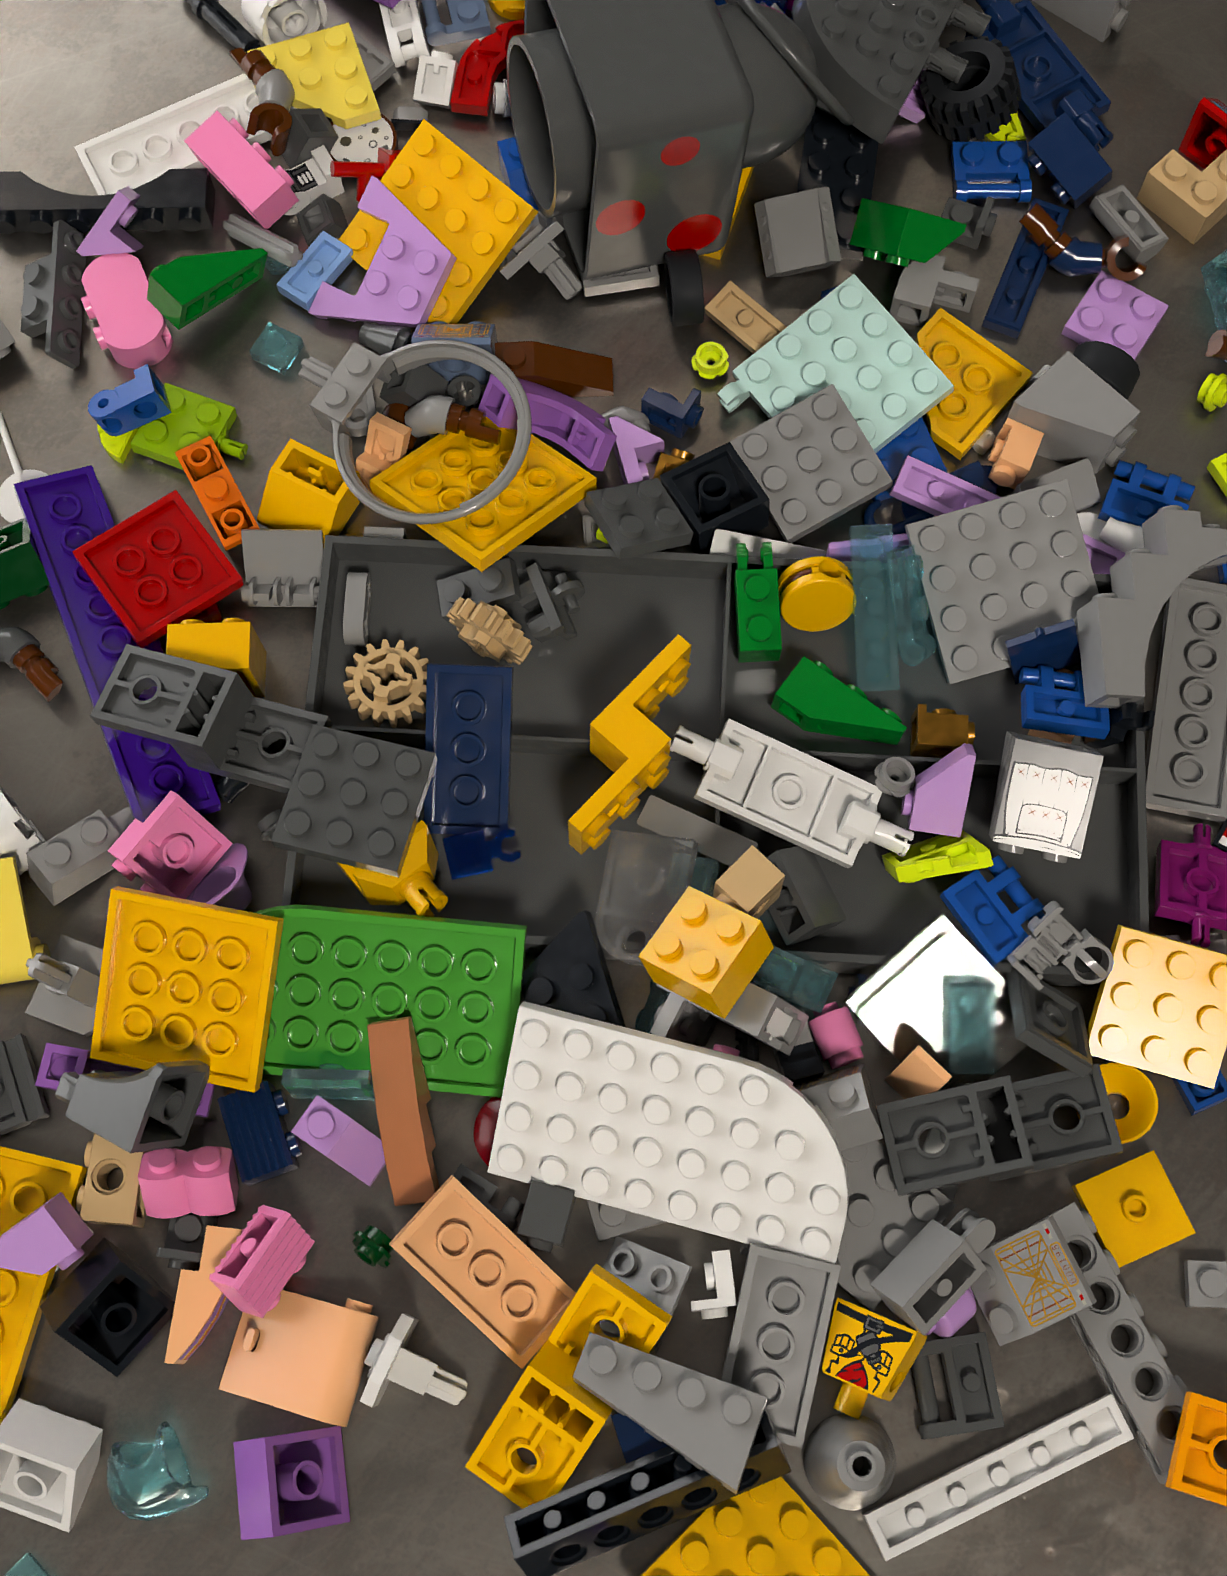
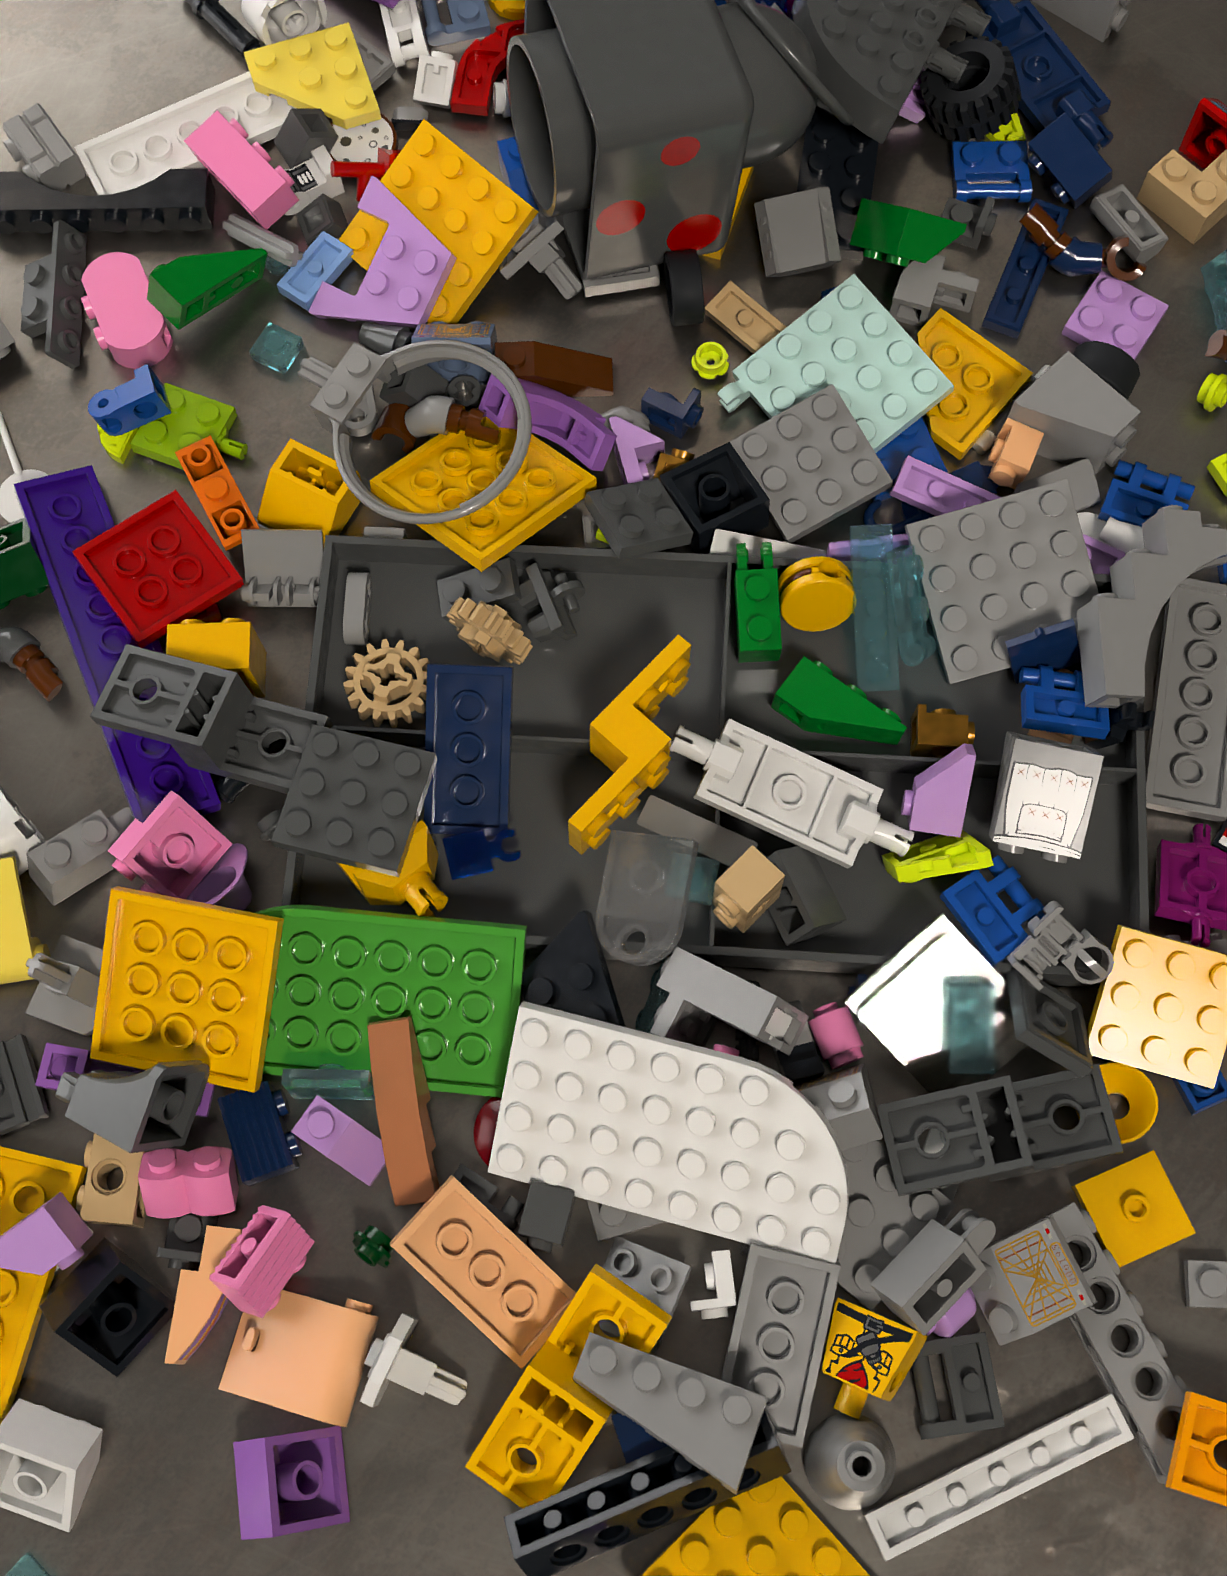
lavender slope [76,186,144,256] -> none
clear light blue piece [107,1421,209,1521] -> none
reddish brown piece [229,47,295,157] -> none
light nougat slope [355,412,412,504] -> none
yellow brick [638,886,774,1019] -> none
clear light blue slope [750,946,838,1013] -> none
light grey plate [874,757,915,797] -> none
light nougat slope [884,1045,952,1099] -> none
none -> light grey brick [2,104,86,191]

